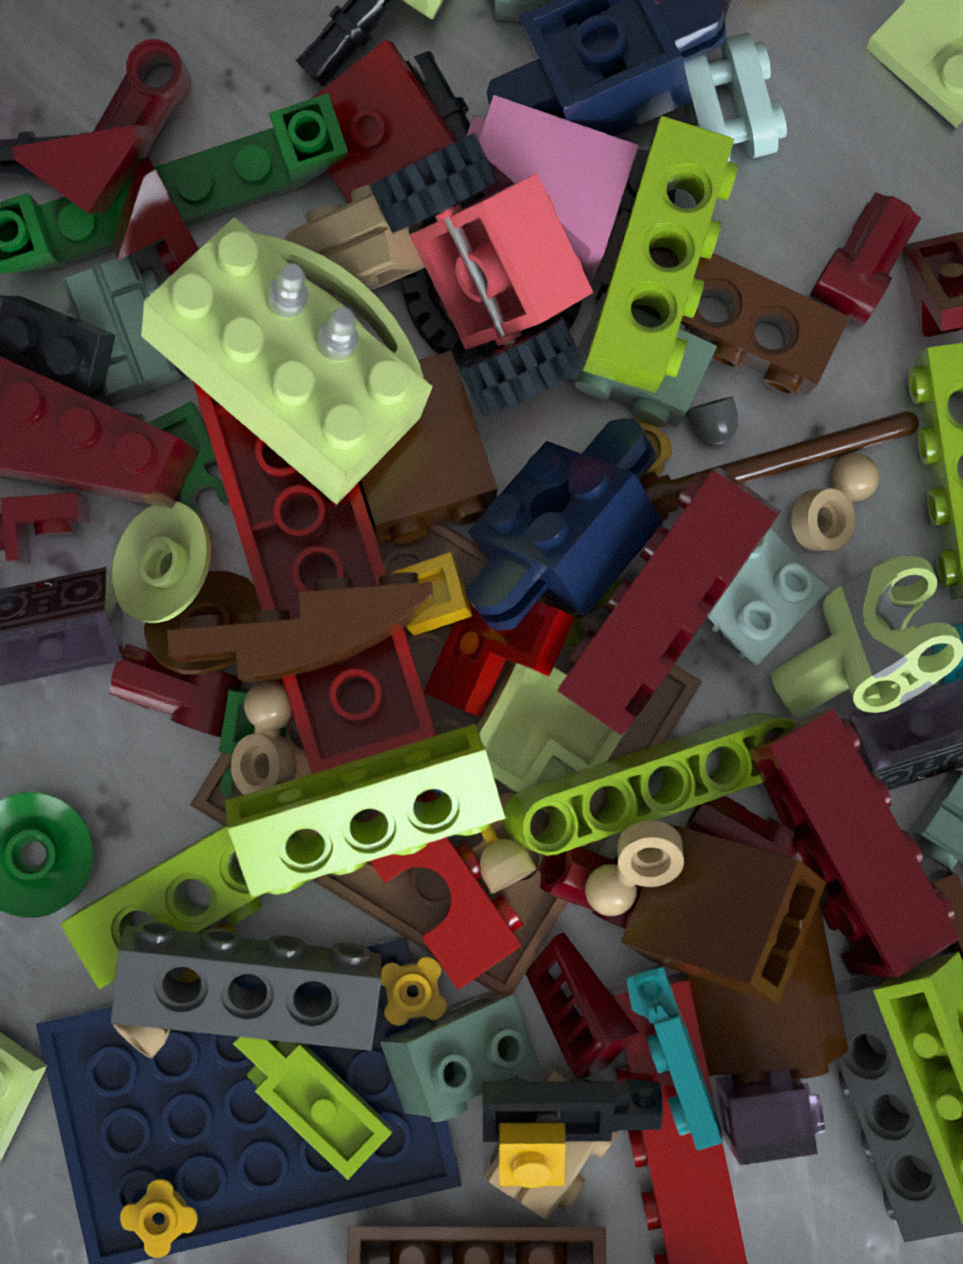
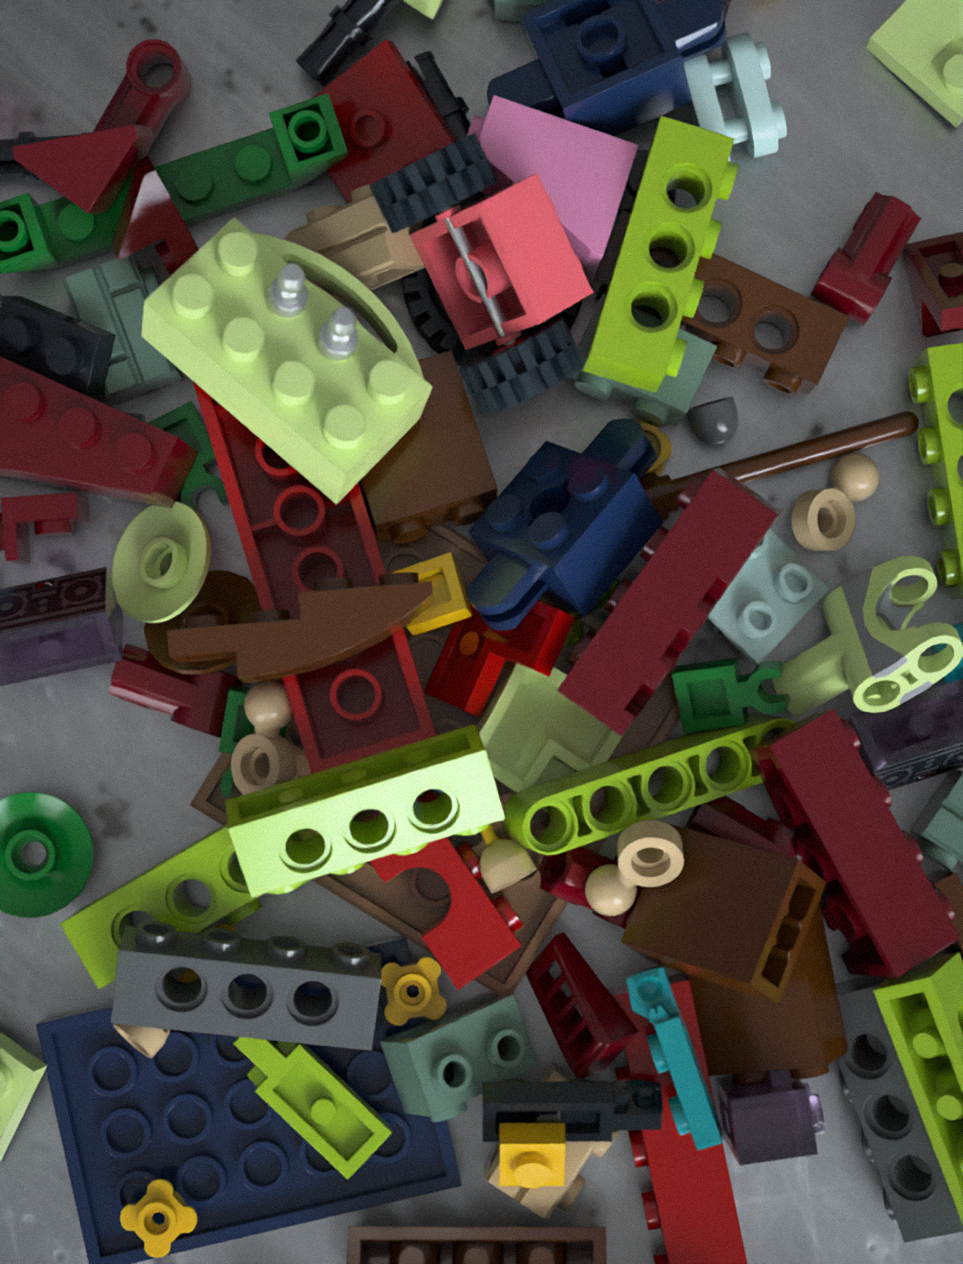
none -> green plate [672,658,790,733]

